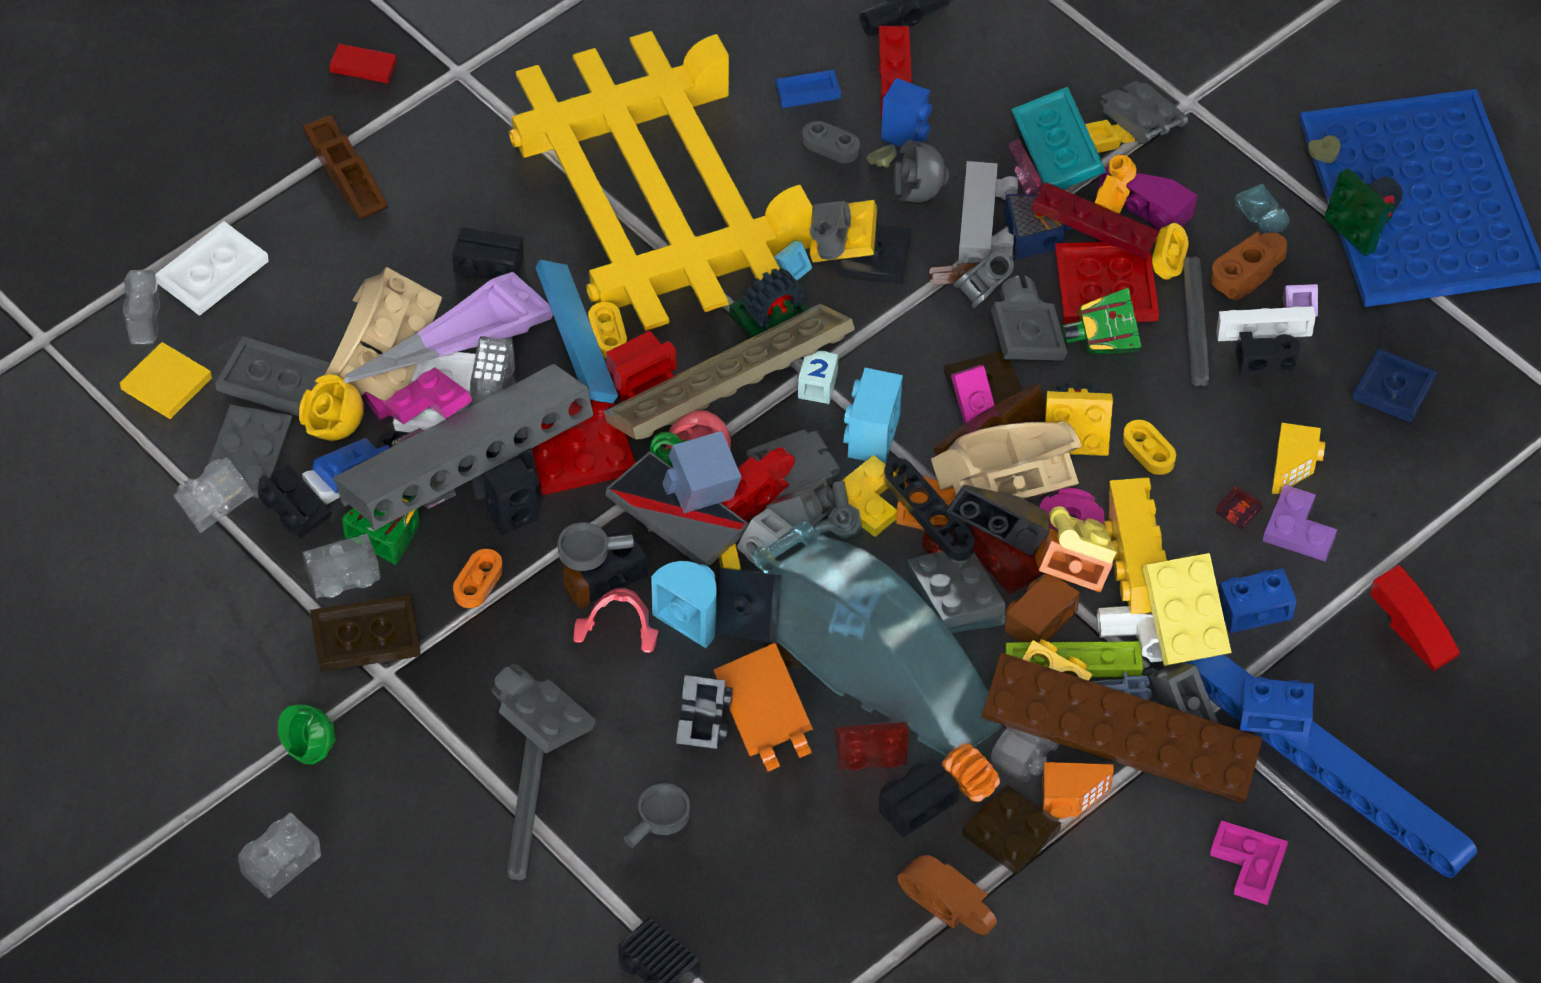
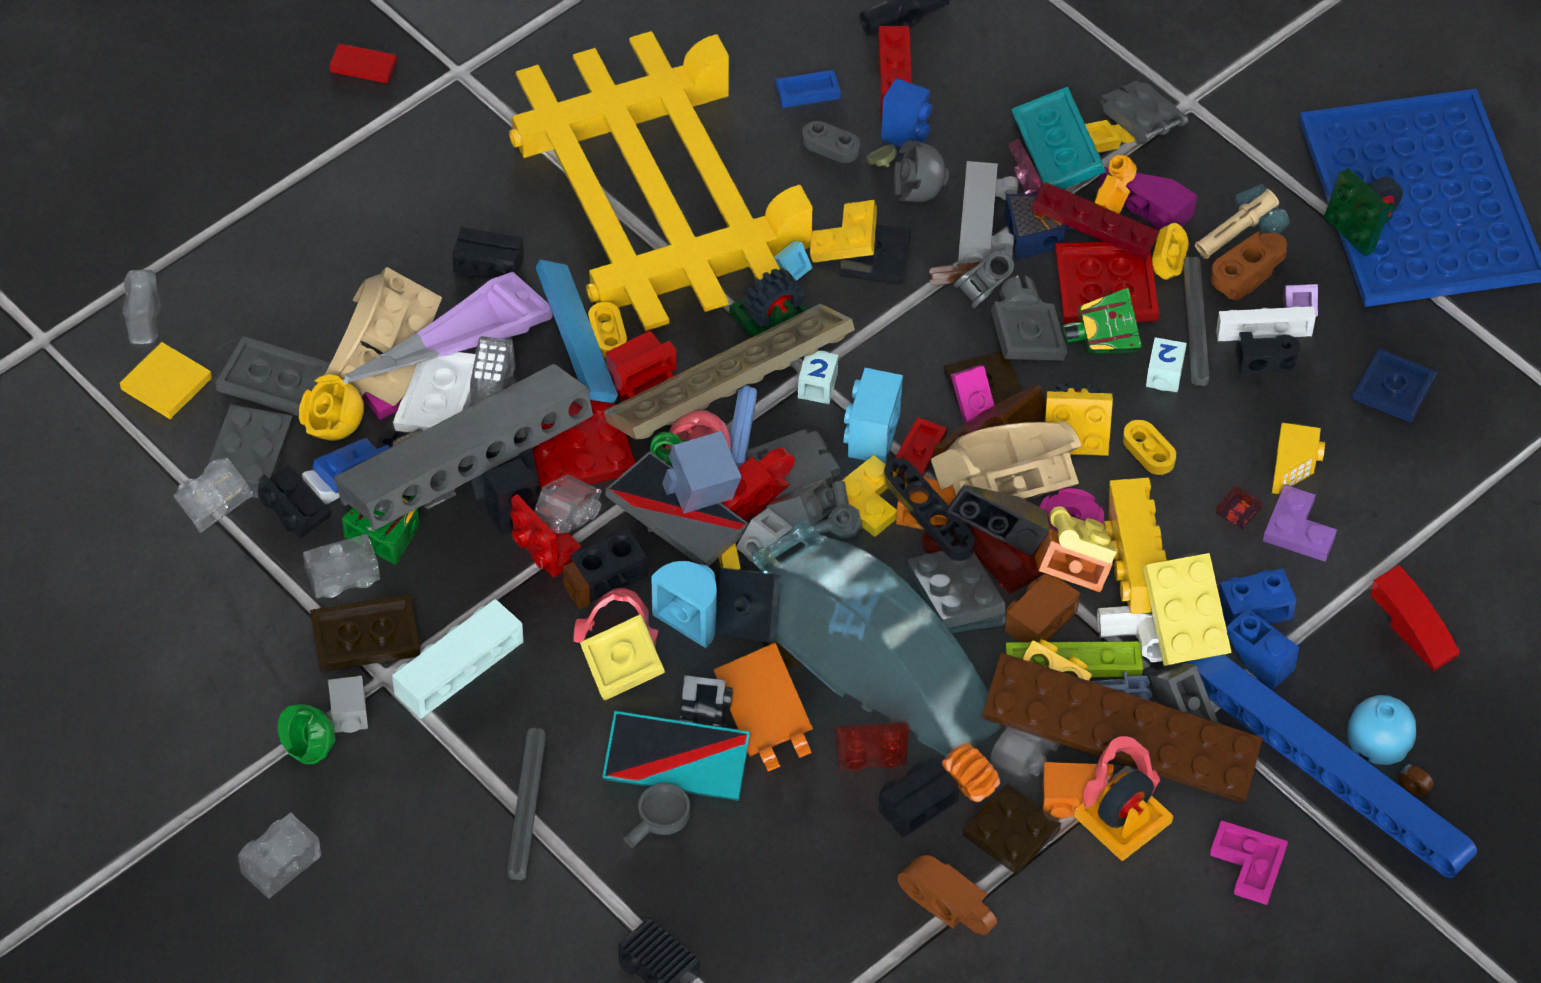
white plate [155,221,269,316] -> none
reddish brown slope [303,115,388,220] -> none
dark pink plate [383,367,472,425] -> none
orange plate [453,549,503,608] -> none
dark grey plate [491,664,596,753] -> none
dark grey piece [558,522,634,571] -> none
dark grey piece [810,201,851,260] -> none
blue brick [1240,677,1314,737] -> none
olive piece [1308,135,1341,163] -> none
none -> light grey brick [328,676,368,733]
none -> light aqua brick [392,599,523,719]
none -> red bracket [510,494,581,578]
none -> clear brick [534,474,602,533]
none -> light yellow plate [580,614,666,701]
none -> tile [602,711,751,801]
none -> light blue axle [730,385,757,468]
none -> red plate [894,417,947,477]
none -> light orange plate [1074,770,1173,861]
none -> coral helmet [1083,736,1160,808]
none -> light aqua brick [1146,338,1187,392]
none -> tan pin [1195,189,1279,259]
none -> blue slope [1226,608,1300,690]
none -> medium azure cylinder [1347,695,1416,765]
none -> reddish brown tile [1398,764,1434,797]

